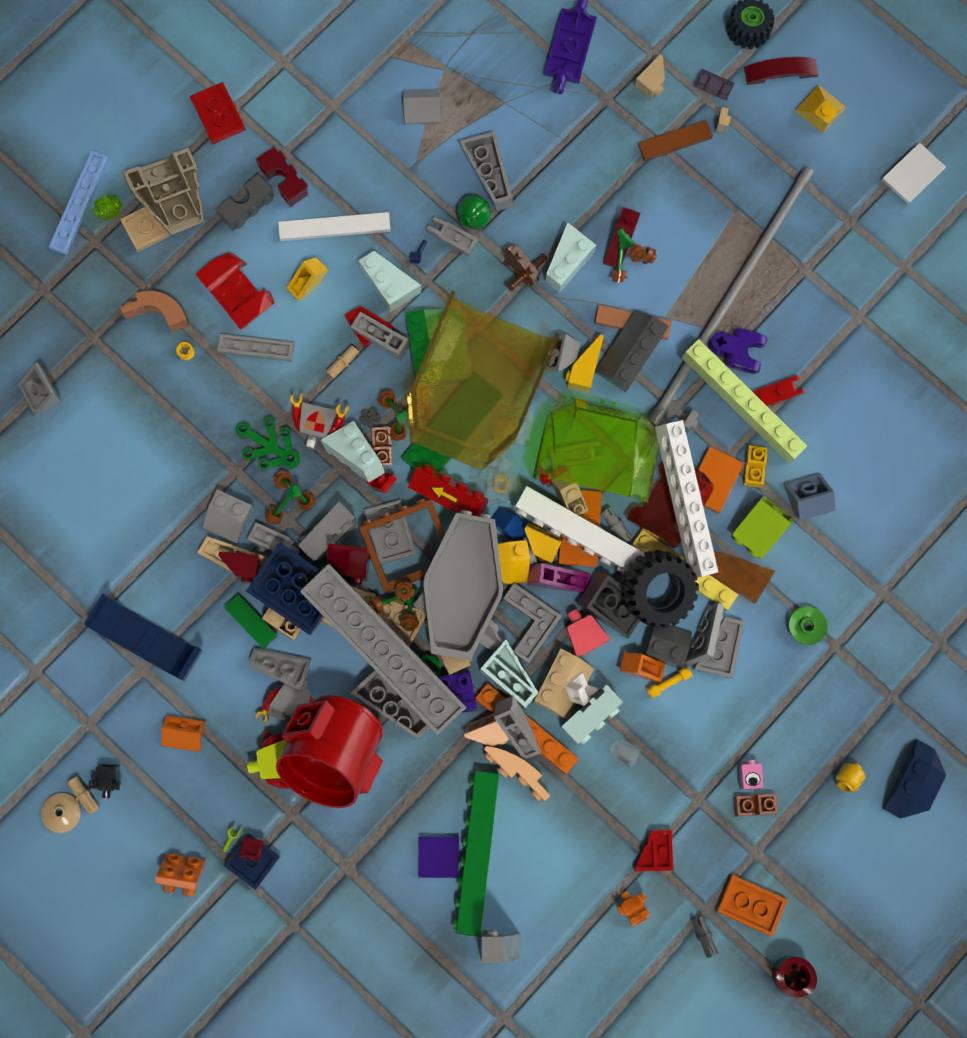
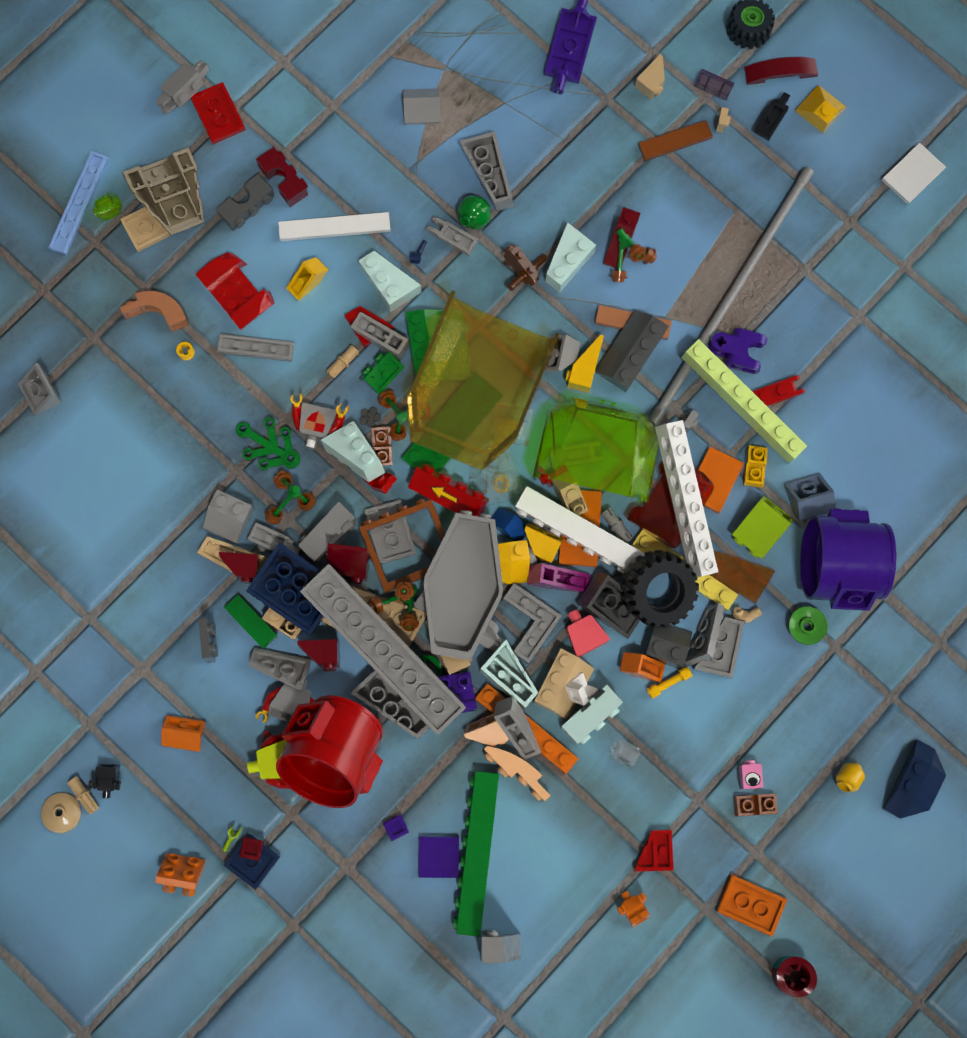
dark blue windscreen [84,593,203,682] -> none
dark grey pin [691,915,719,958] -> none
none -> light grey hinge [156,60,210,114]
none -> dark grey plate [198,618,218,663]
none -> dark red slope [297,639,340,672]
none -> green bracket [359,351,404,395]
none -> dark purple tile [383,814,409,842]
none -> tan arm [733,607,762,623]
none -> black hinge [754,92,790,141]
none -> dark purple cylinder [800,508,897,611]

